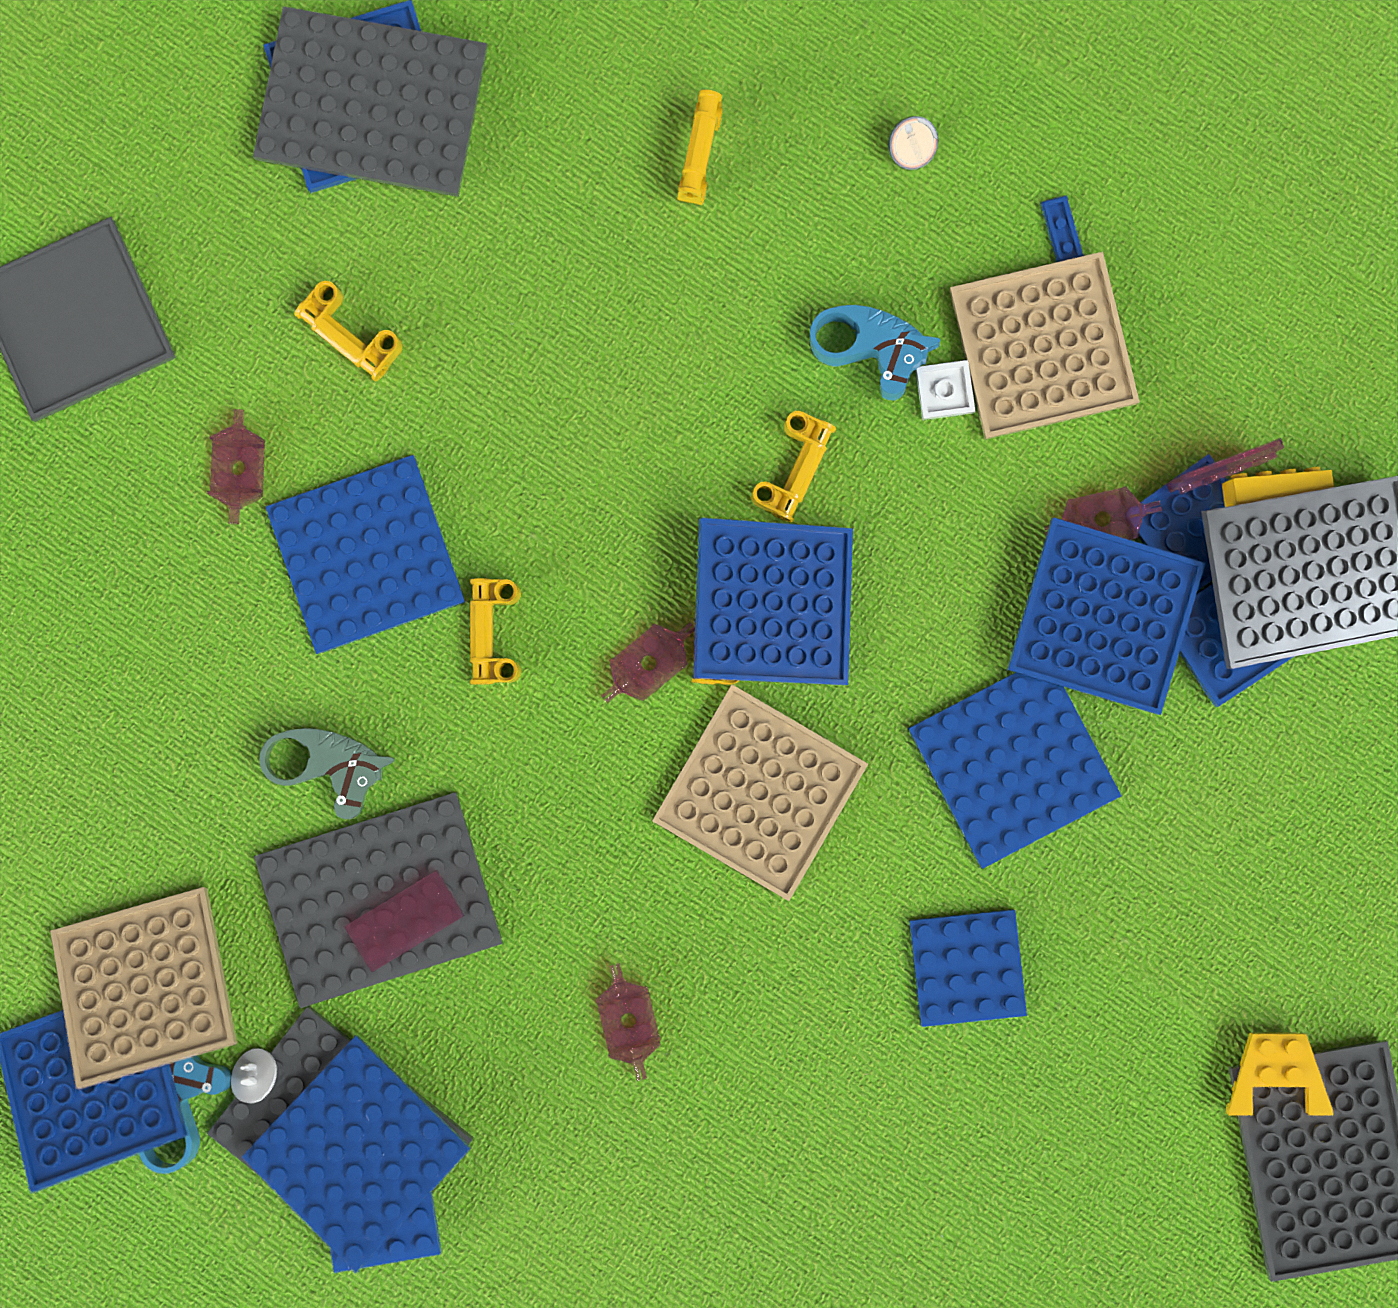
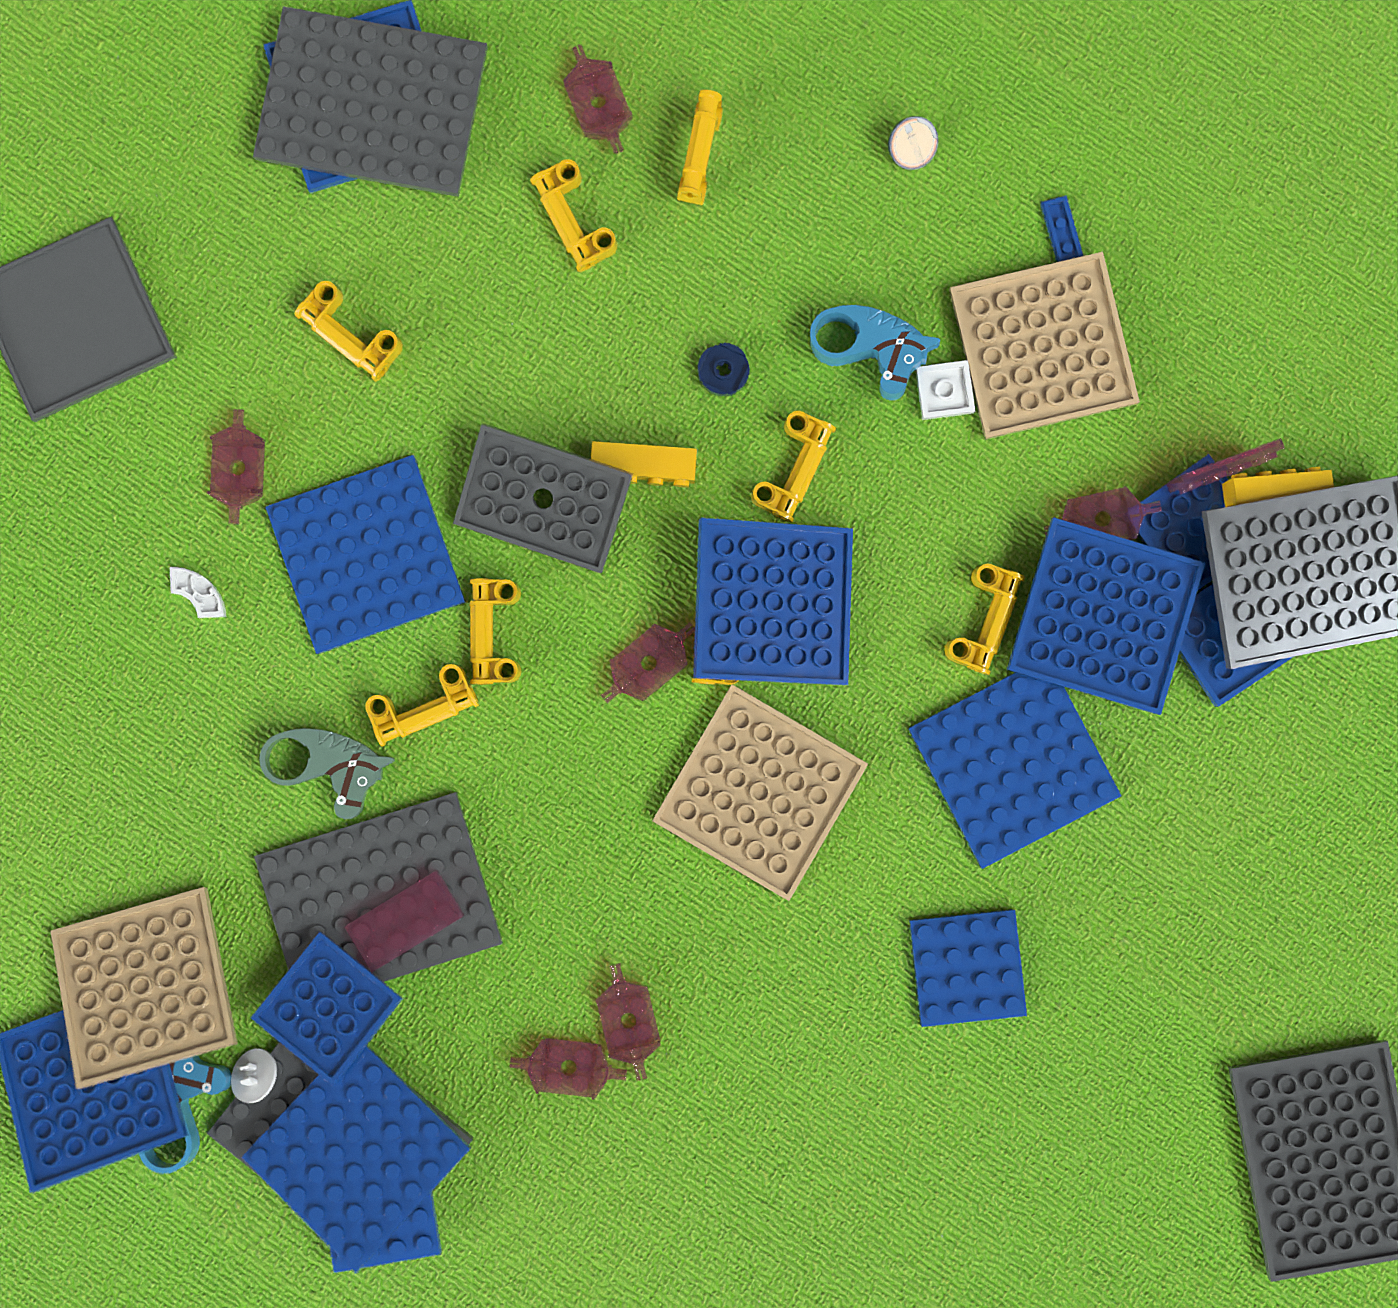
yellow wing [1226,1032,1333,1115] -> none
none -> white tile [170,567,226,618]
none -> blue plate [251,932,403,1086]
none -> yellow piece [365,664,479,746]
none -> dark grey plate [453,423,634,574]
none -> clear pink plate [510,1038,627,1100]
none -> yellow piece [530,159,617,272]
none -> clear pink plate [563,45,633,154]
none -> yellow brick [591,441,697,487]
none -> dark blue plate [698,343,750,396]
none -> yellow piece [944,564,1025,675]

